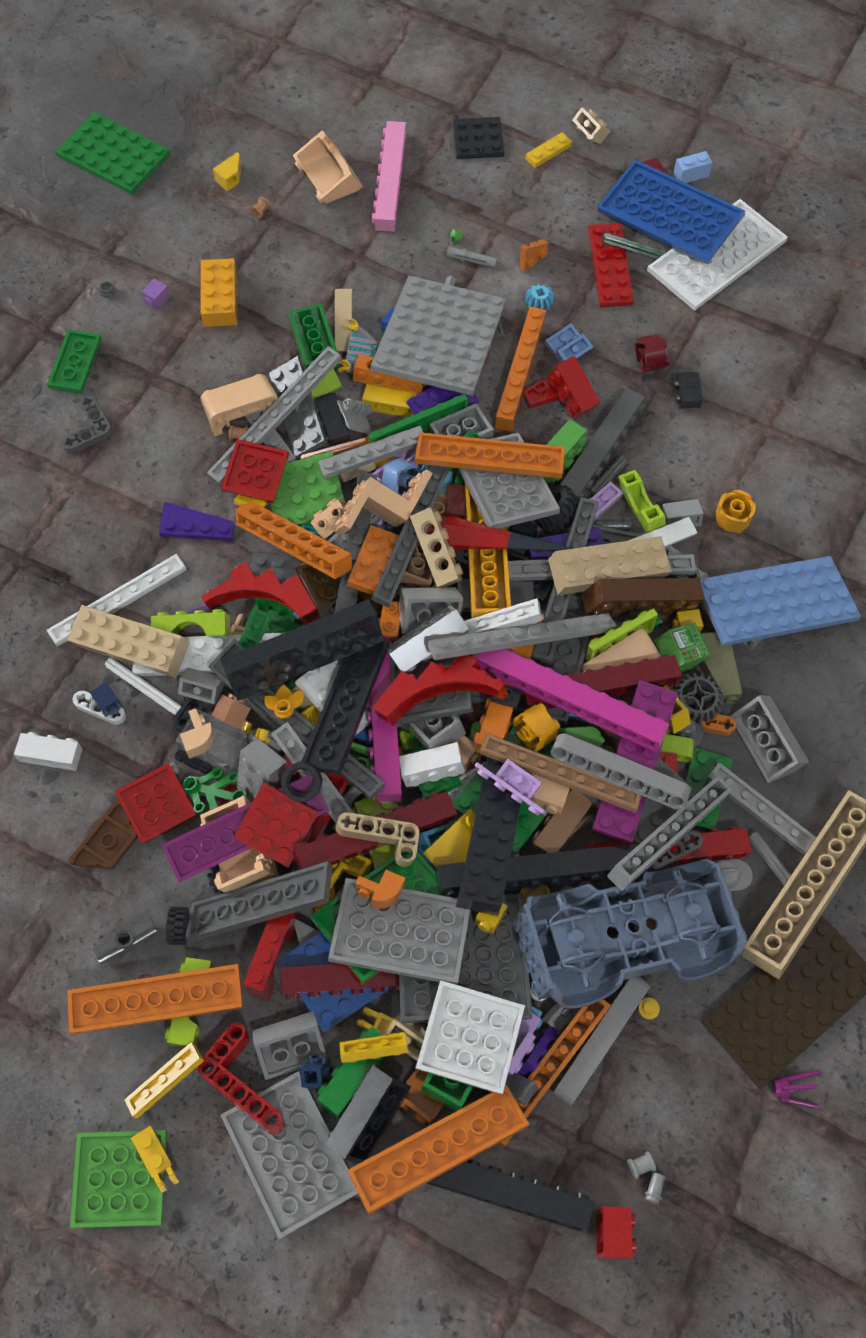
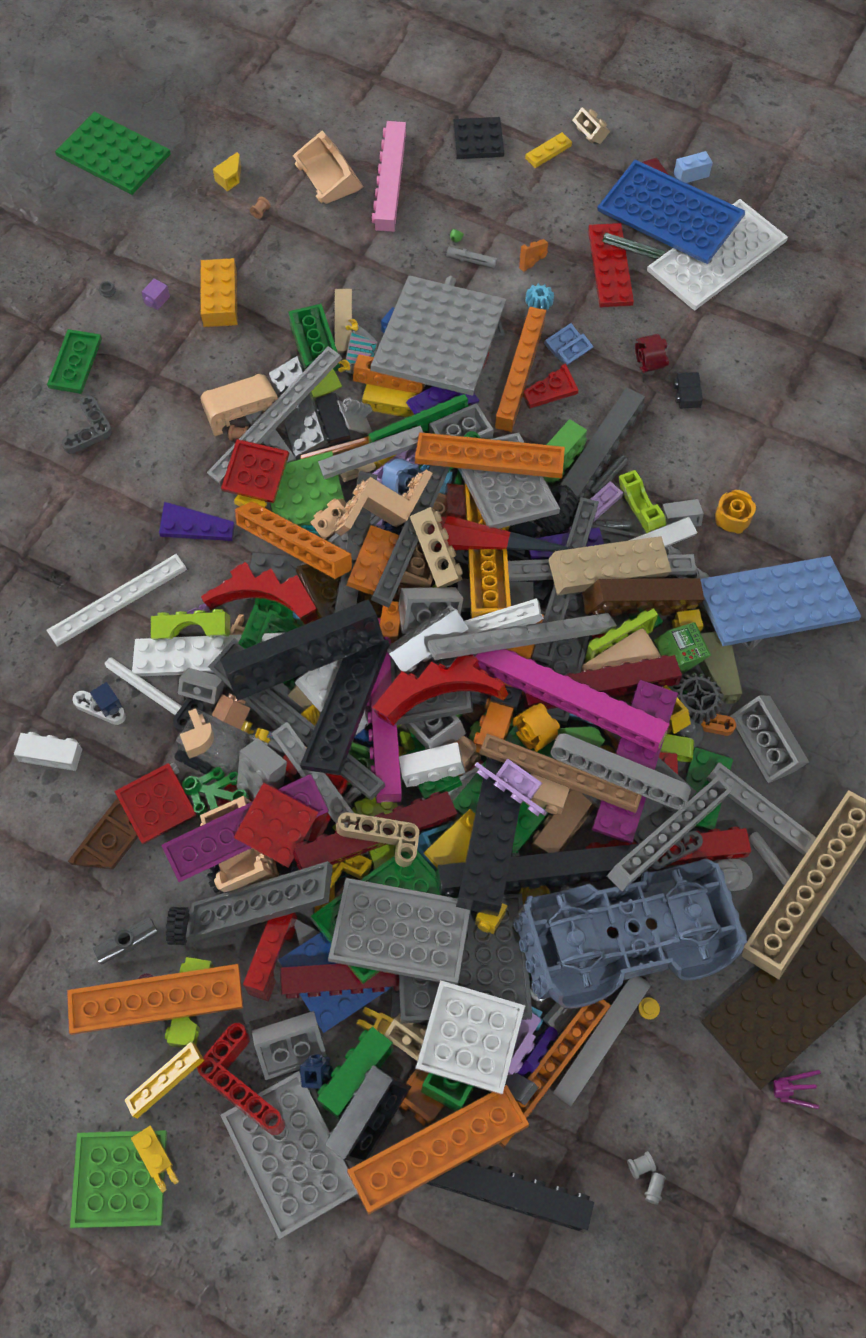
tan brick [67,605,190,678] -> none
light orange plate [264,685,304,719] -> none
black tyre [281,761,323,802] -> none
yellow plate [340,1032,408,1063] -> none
orange brick [355,870,405,909] -> none
red brick [549,355,600,421] -> none
red brick [595,1207,636,1260] -> none

